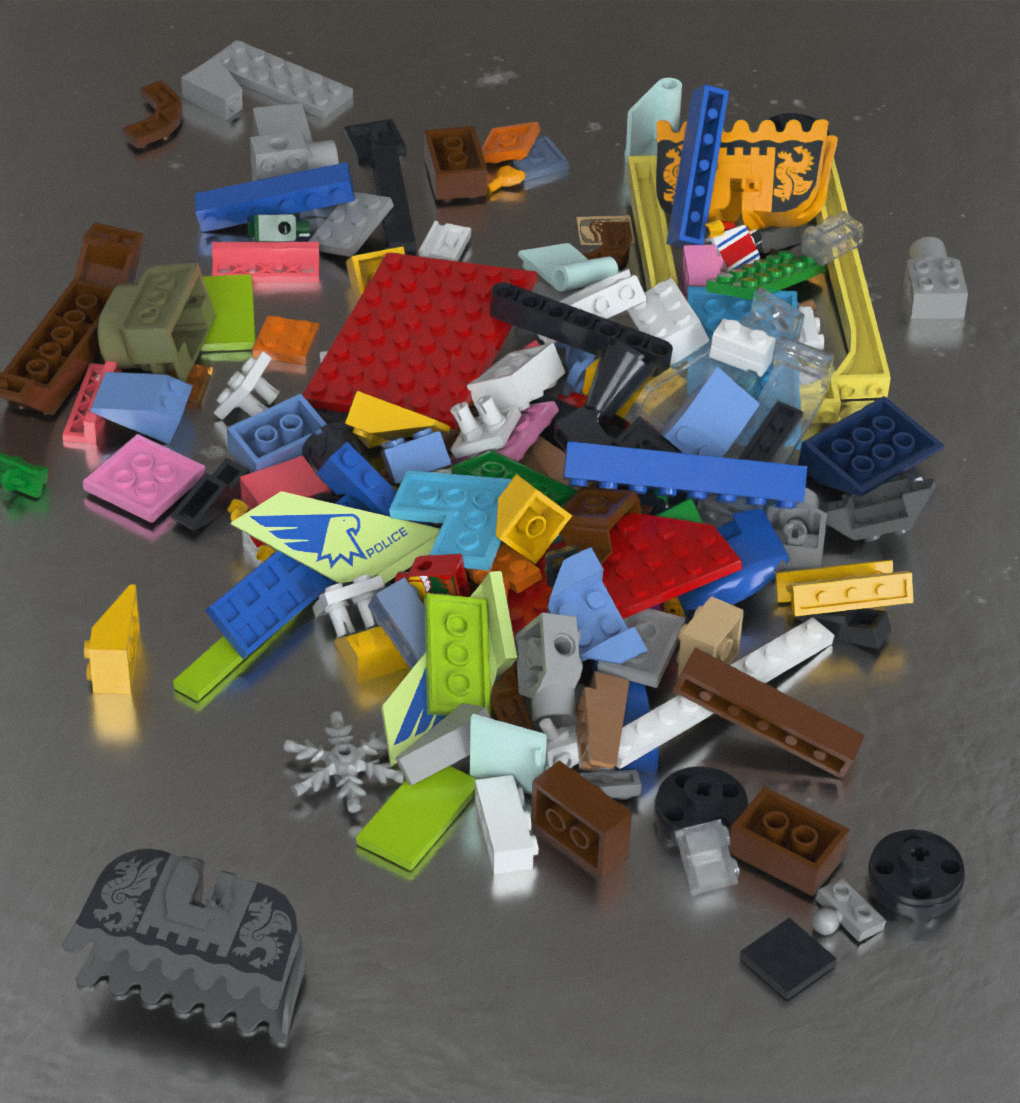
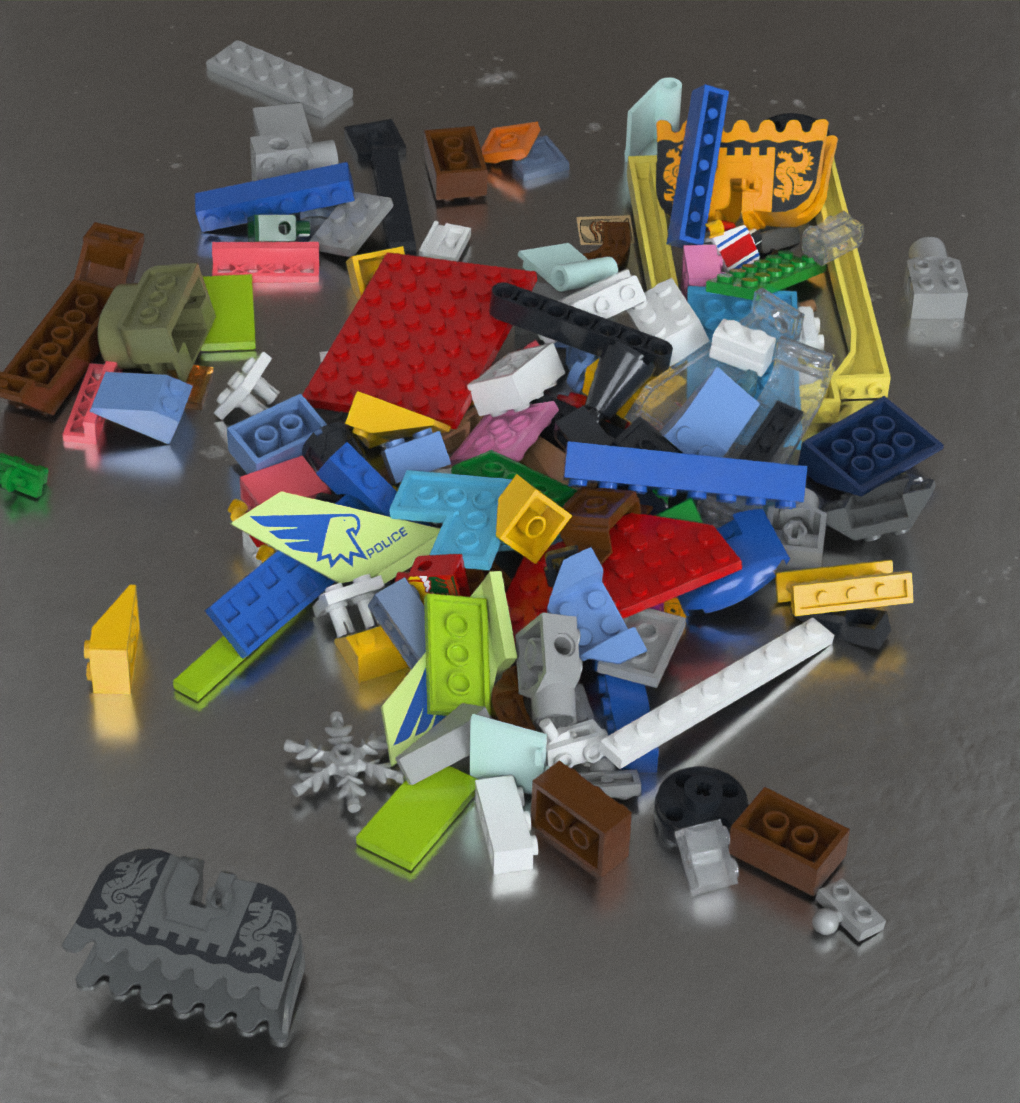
bright pink plate [83,434,206,523] -> none
reddish brown plate [123,80,182,148] -> none
black slope [170,457,250,531] -> none
light grey slope [181,57,243,120] -> none
orange plate [252,315,320,365] -> none
white plate [450,395,521,459] -> none
orange plate [465,543,543,598] -> none
light orange rock [487,165,526,194] -> none
medium nougat wedge [575,672,629,771] -> none
reddish brown brick [672,647,865,779] -> none
tan brick [676,596,744,677] -> none
black tile [740,918,837,1000] -> none
black piece [866,829,965,923] -> none

